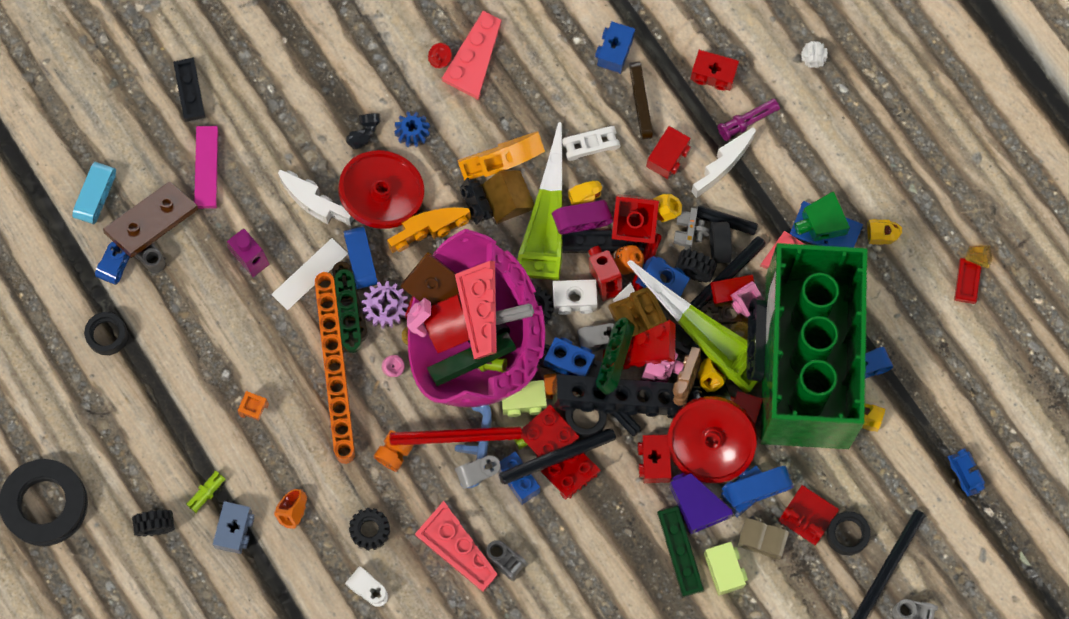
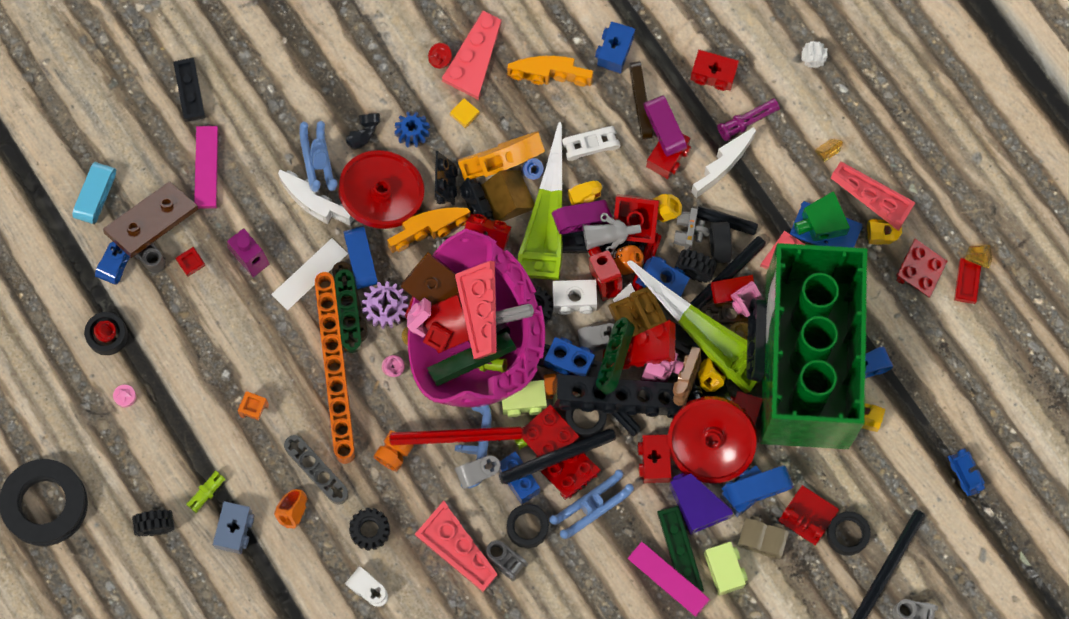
none -> red plate [94,321,116,342]
none -> bright pink tile [113,385,136,408]
none -> red tile [175,247,206,277]
none -> dark grey beam [284,435,348,505]
none -> medium blue piece [300,121,338,192]
none -> red tile [423,322,453,353]
none -> black hinge [435,151,458,205]
none -> yellow tile [450,98,480,128]
none -> red brick [464,214,512,251]
none -> black tyre [506,504,549,549]
none -> light orange slope [507,56,593,87]
none -> plate [522,158,544,180]
none -> medium blue piece [549,470,634,539]
none -> light grey piece [583,213,641,255]
none -> dark pink tile [627,541,710,617]
none -> magenta beam [643,95,687,157]
none -> clear yellow slope [815,139,843,162]
none -> coral wing [831,162,915,231]
none -> red hinge [896,239,947,298]

